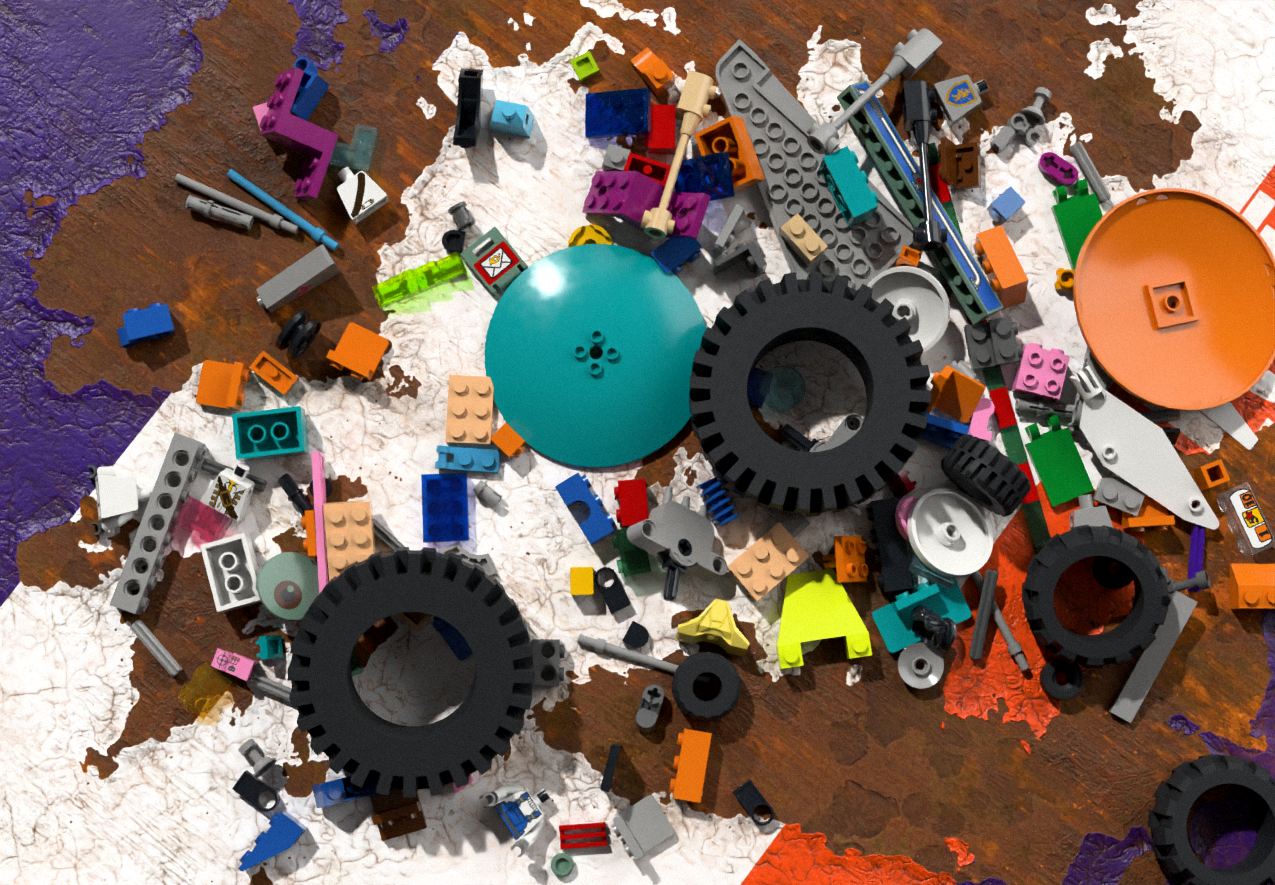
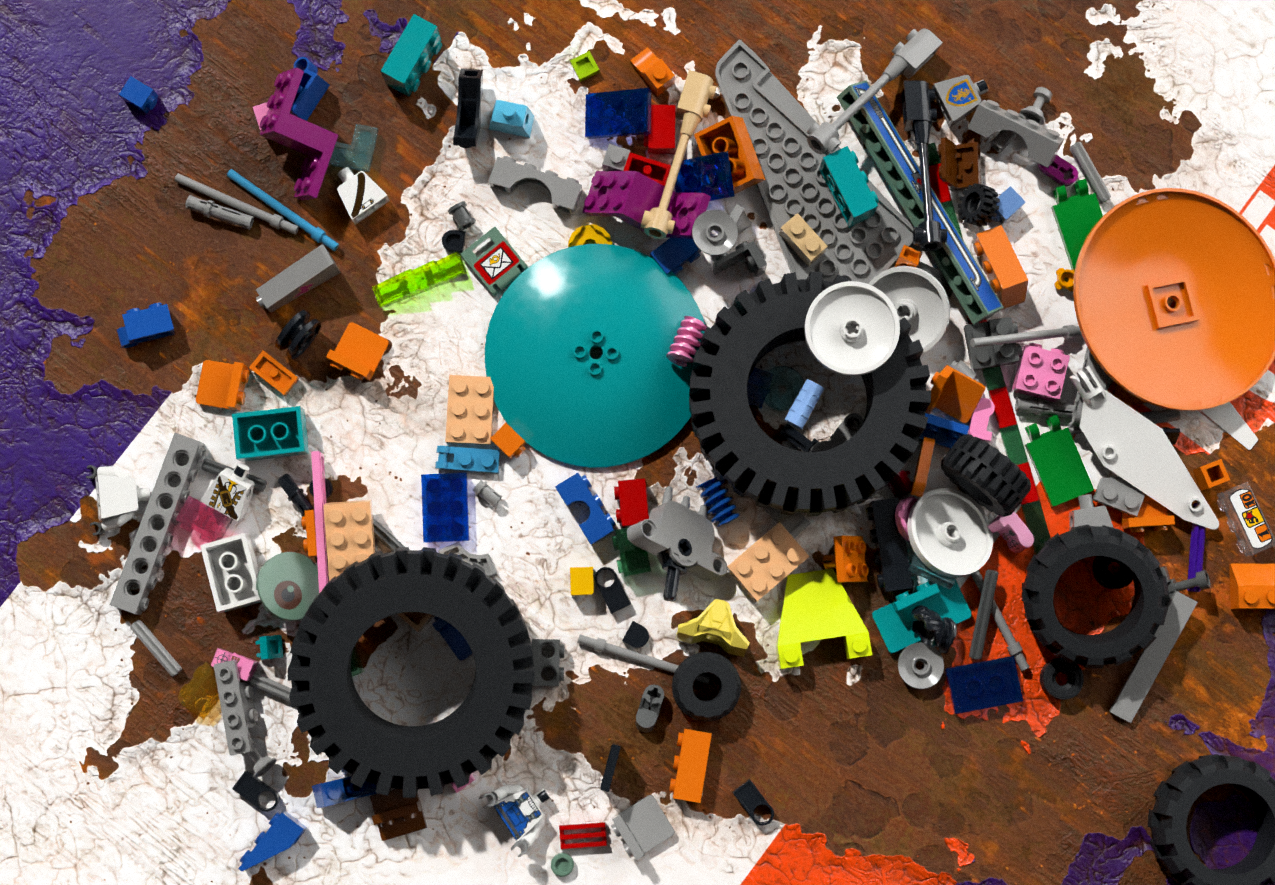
none -> blue brick [119,76,158,114]
none -> light grey bracket [214,660,259,756]
none -> teal brick [381,14,442,97]
none -> light grey arch [488,156,582,215]
none -> bright pink piece [666,316,708,367]
none -> light grey dish [692,210,738,255]
none -> light blue axle [784,379,824,430]
none -> white dish [804,281,900,376]
none -> orange beam [910,437,935,498]
none -> clear blue plate [945,656,1023,714]
none -> black tyre [958,183,1000,227]
none -> light grey arch [968,100,1064,168]
none -> light grey bar [970,325,1082,348]
none -> bright pink leg [987,511,1034,553]

